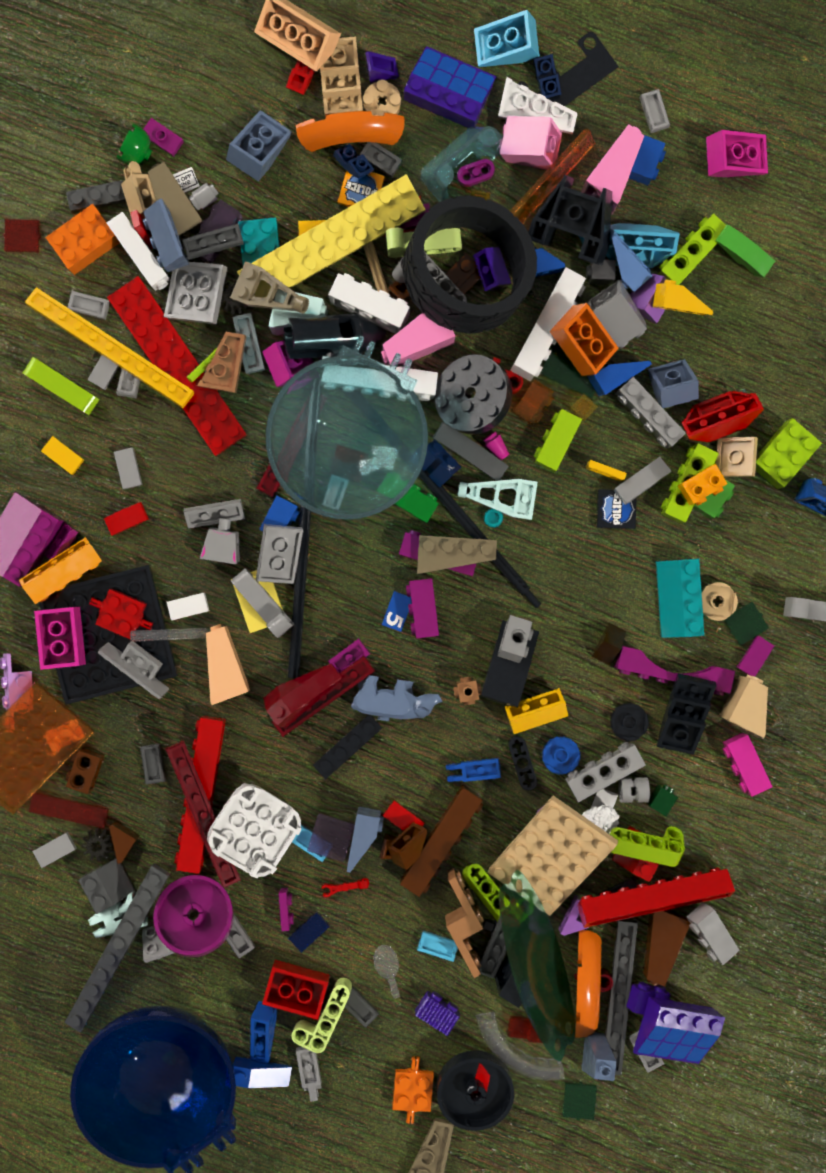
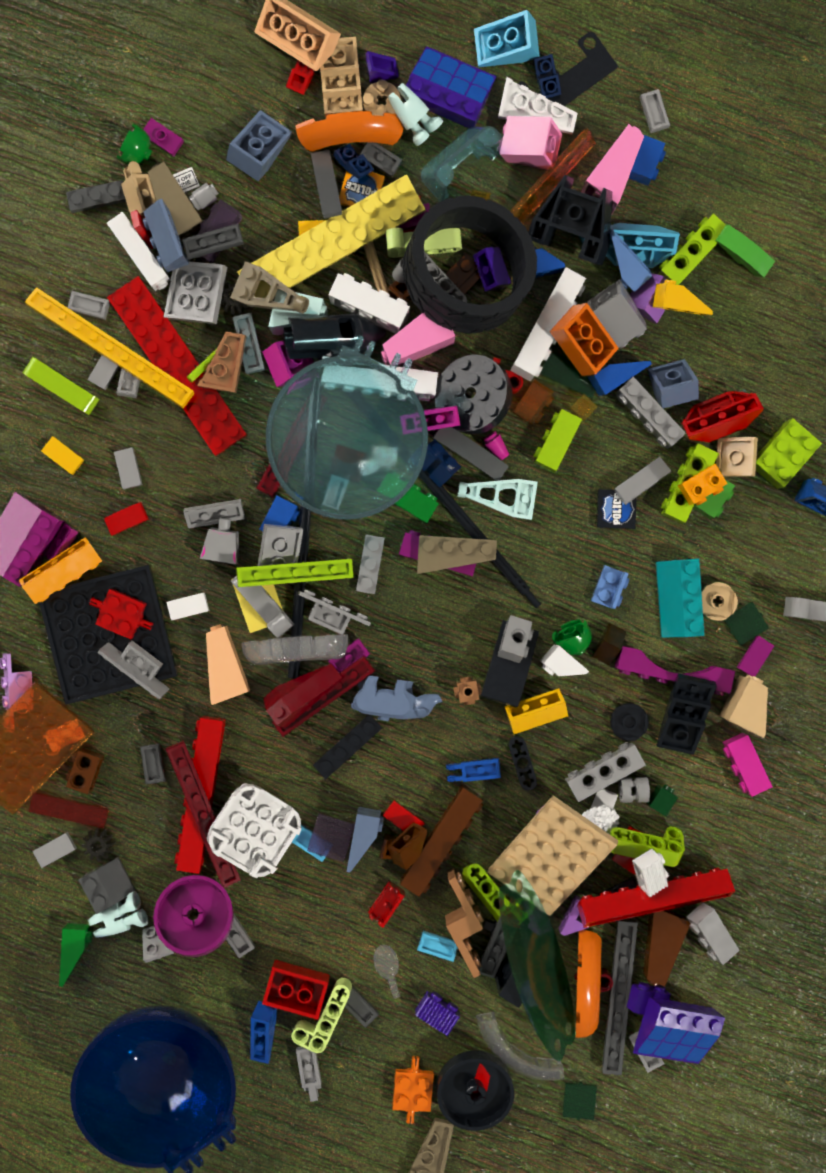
clear red piece [3,219,41,252] -> none
dark pink brick [34,607,86,670] -> none
orange brick [45,204,120,275] -> none
dark grey plate [64,863,171,1033] -> none
reddish brown slope [109,821,140,864] -> none
clear axle [130,628,208,641] -> none
slope [229,1057,292,1088] -> none
teal plate [238,217,280,265] -> none
magenta plate [279,887,294,931] -> none
clear blue tile [288,911,330,953] -> none
red piece [321,878,369,898] -> none
blue sticker [382,591,412,632] -> none
magenta brick [406,578,439,639] -> none
magenta plate [457,159,495,187] -> none
teal tile [484,509,503,528] -> none
clear red slope [507,1016,551,1043] -> none
blue tile [542,736,580,775] -> none
sand blue slope [582,1032,616,1081] -> none
flat silver brick [586,260,616,284] -> none
yellow tile [586,460,627,482] -> none
dark pink slope [706,130,768,177] -> none
none -> green slope [59,923,93,987]
none -> lime plate [236,559,354,587]
none -> clear brick [241,634,348,665]
none -> light grey bracket [298,589,371,635]
none -> dark grey slope [311,150,343,218]
none -> light grey plate [356,535,385,594]
none -> red hinge [368,880,405,928]
none -> light aqua piece [388,83,443,146]
none -> dark pink slope [402,406,460,434]
none -> white slope [540,644,589,676]
none -> green cylinder [552,619,592,655]
none -> medium blue bracket [591,565,629,609]
none -> white brick [632,849,669,897]

